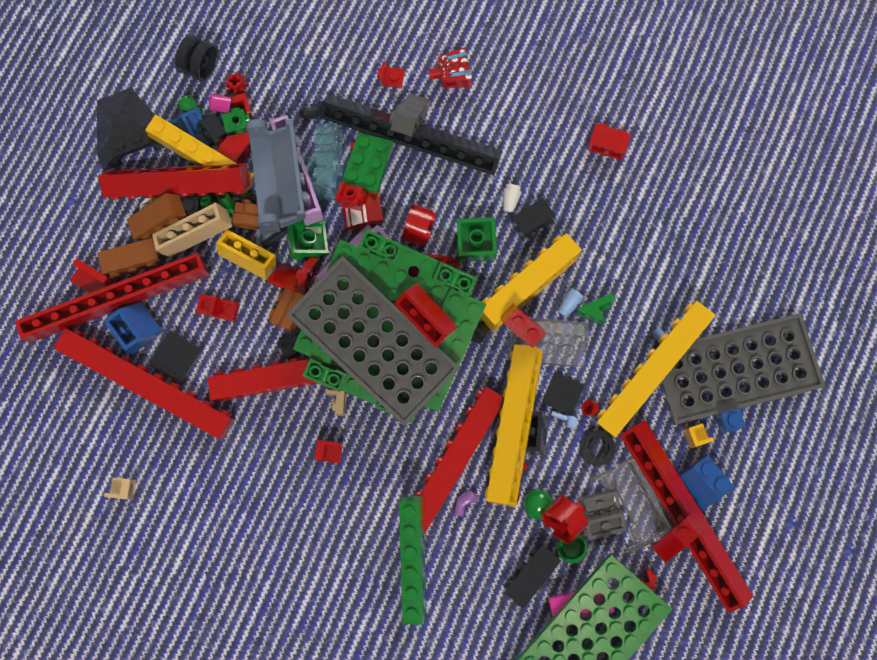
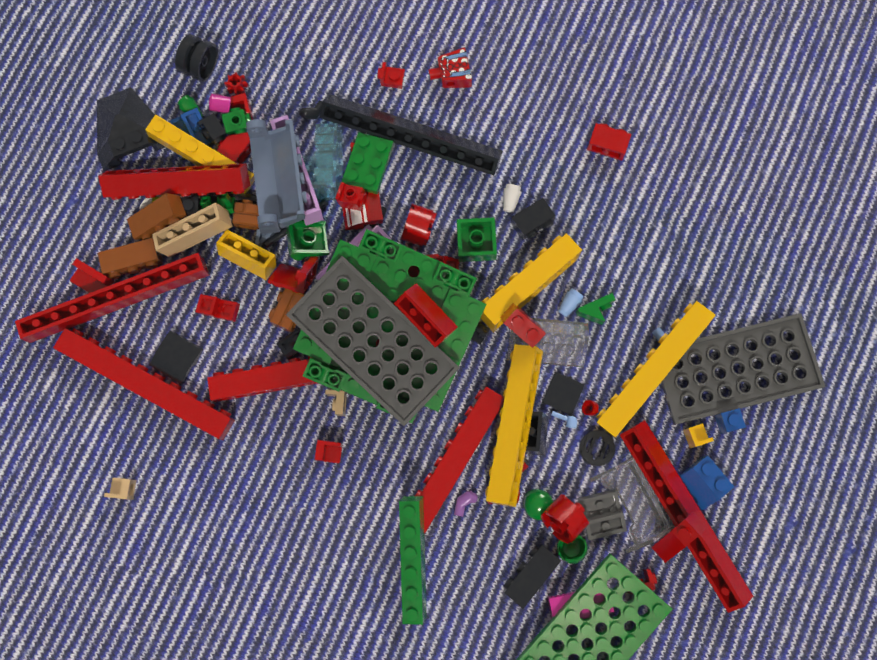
blue slope [103,302,164,355] -> none
dark grey brick [389,94,430,136] -> none

